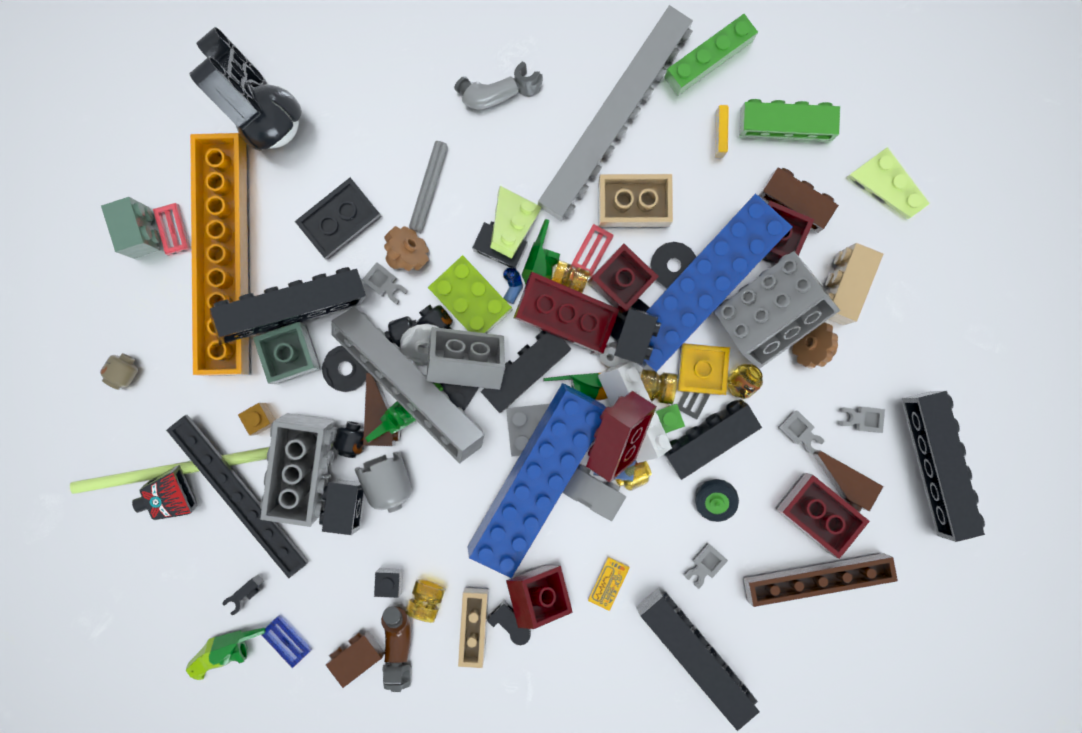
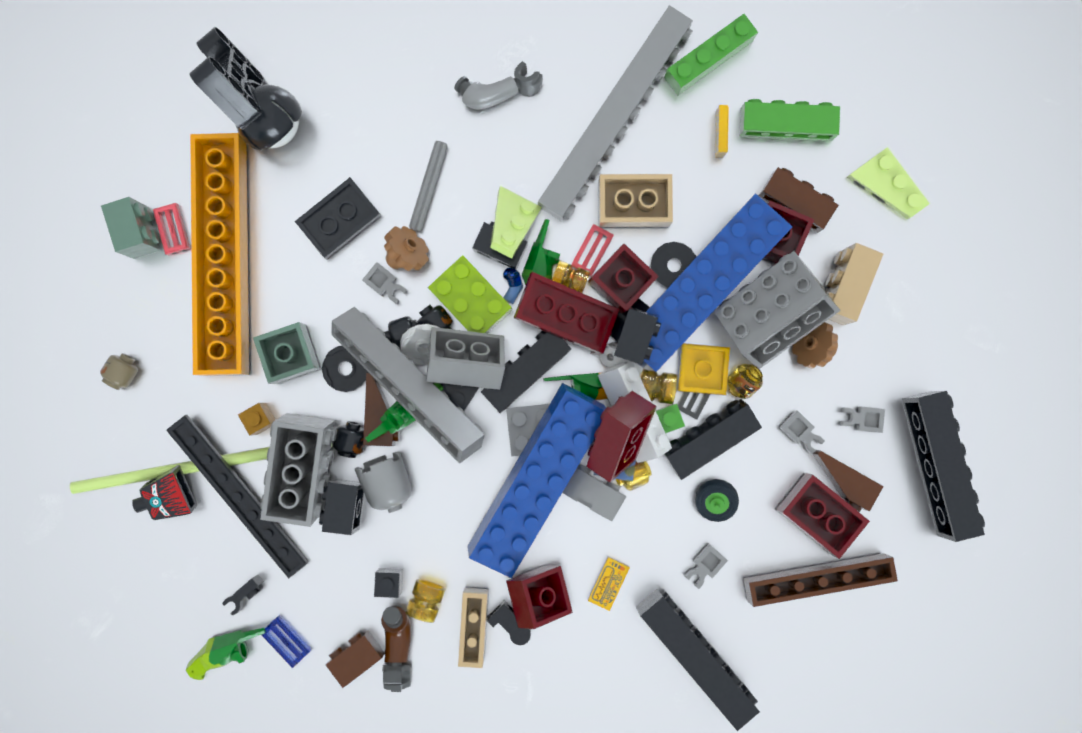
black brick [210,267,366,345] -> none

